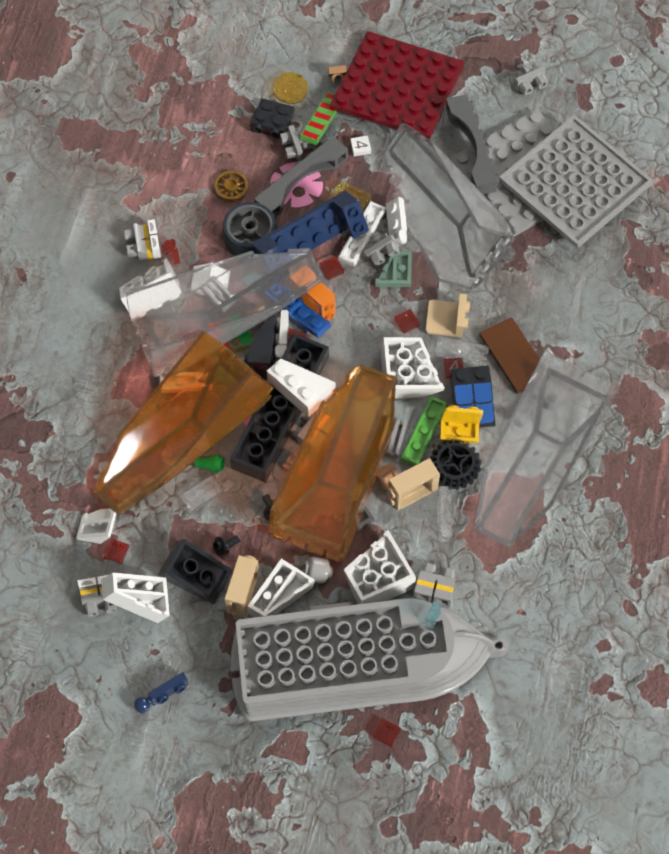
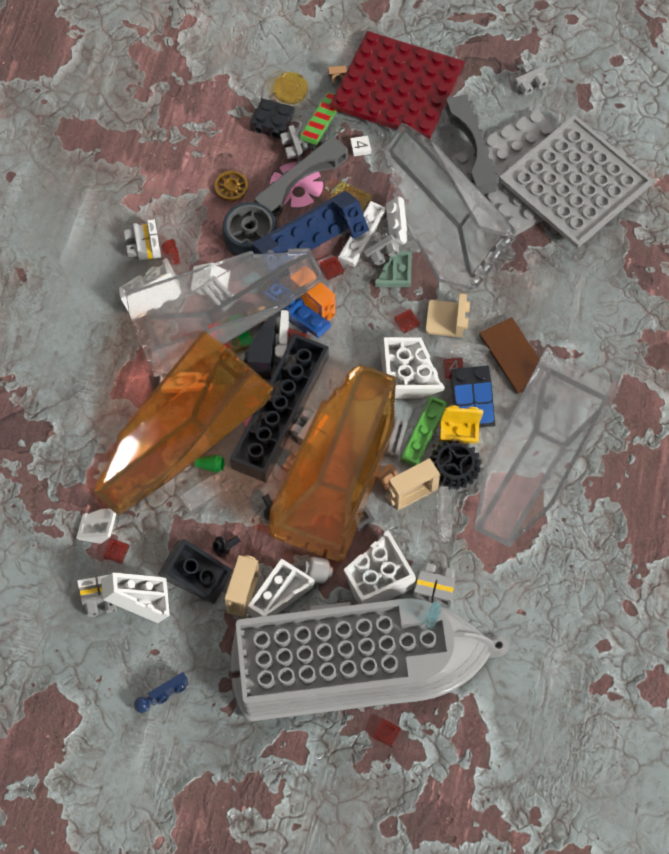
white wedge [267,359,336,417] -> none

